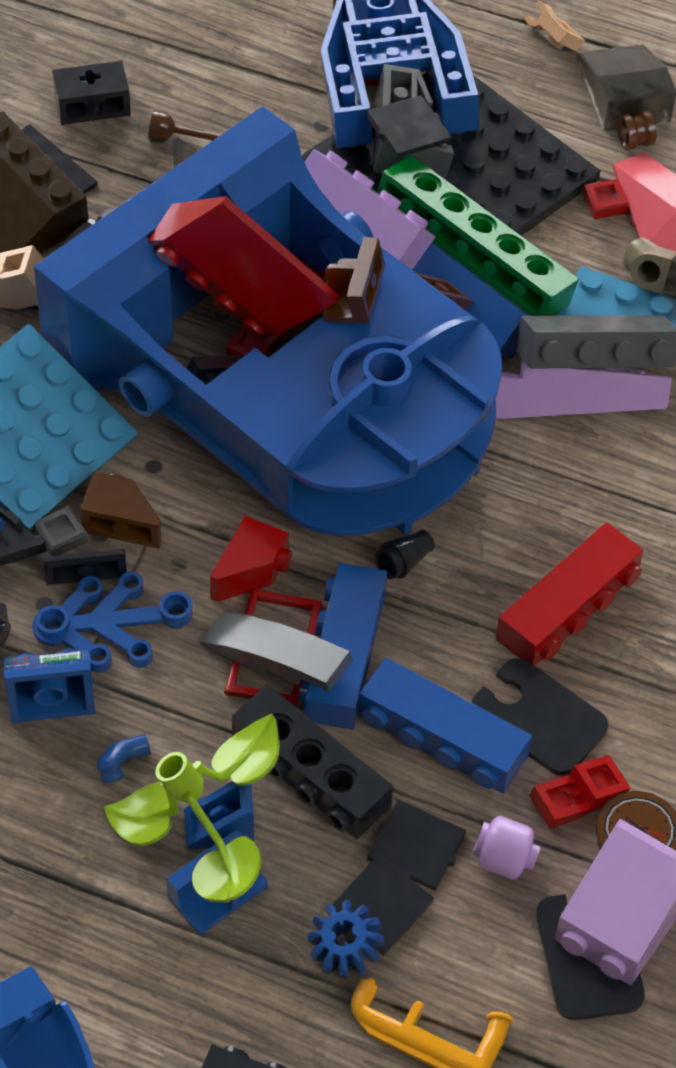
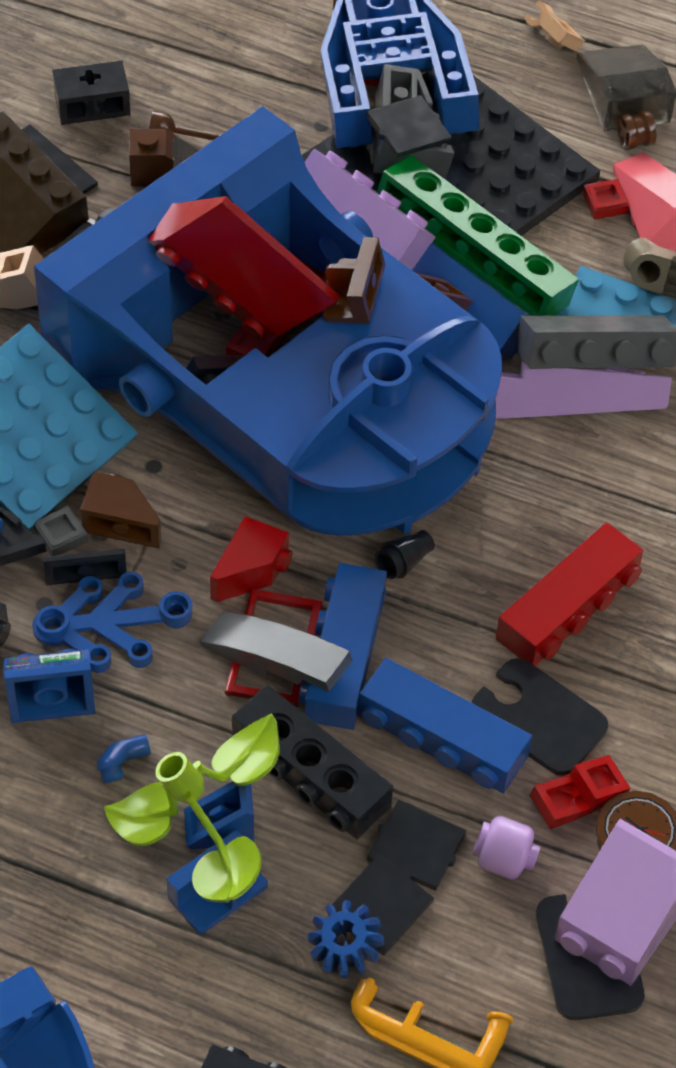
none -> reddish brown slope [129,129,198,186]

